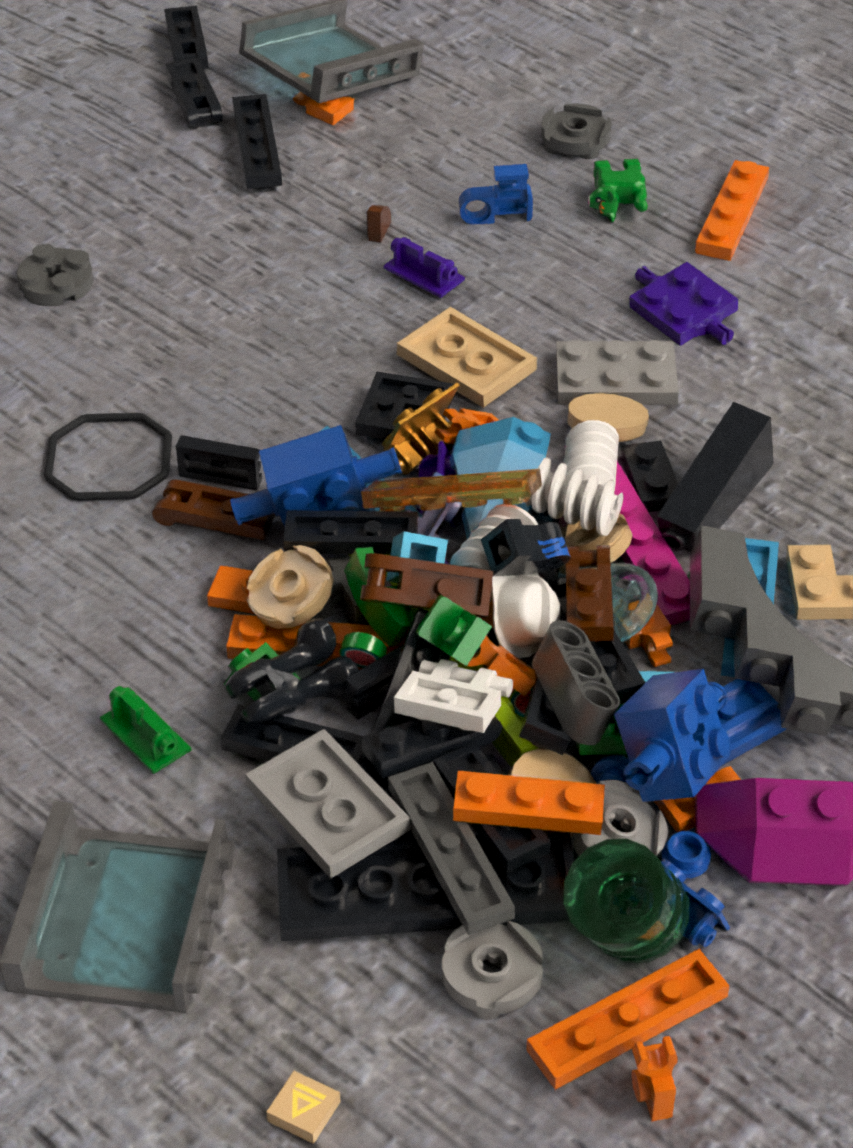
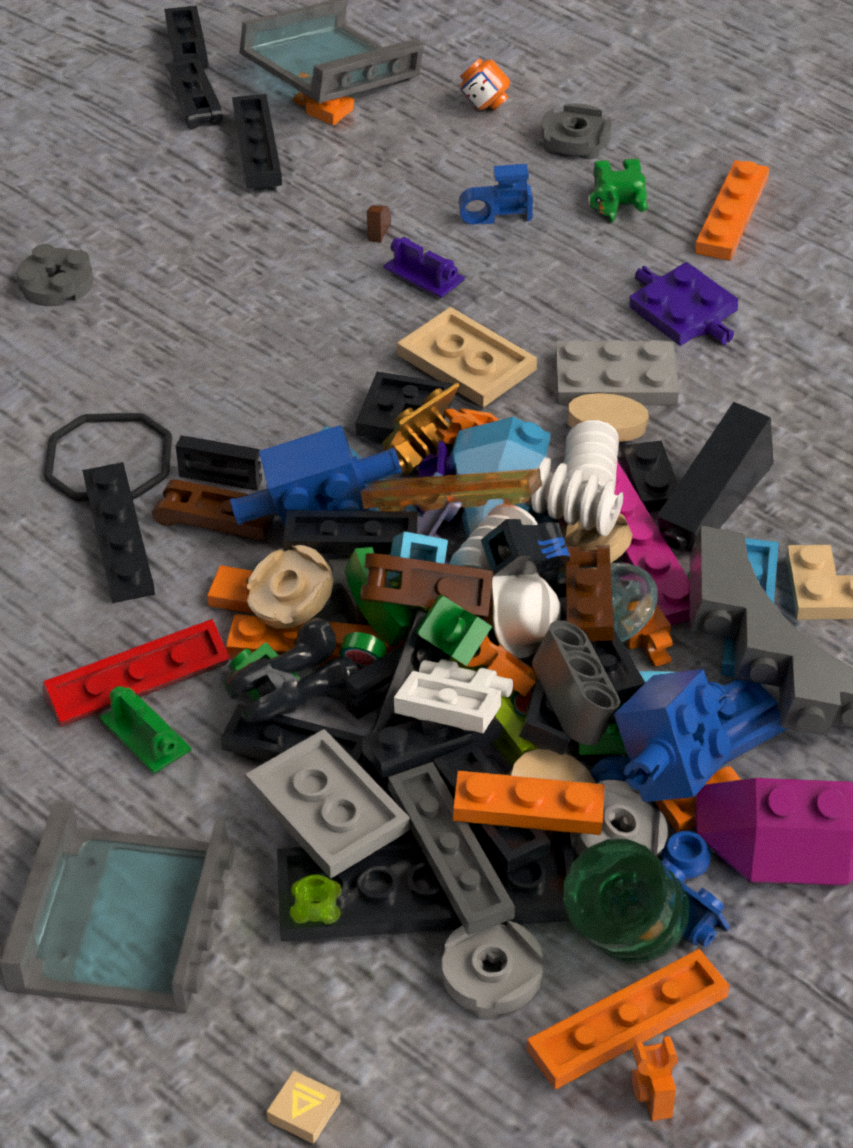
none -> red hinge [42,619,230,727]
none -> black plate [82,462,155,603]
none -> clear neon green plate [290,875,341,924]
none -> head [459,58,510,111]

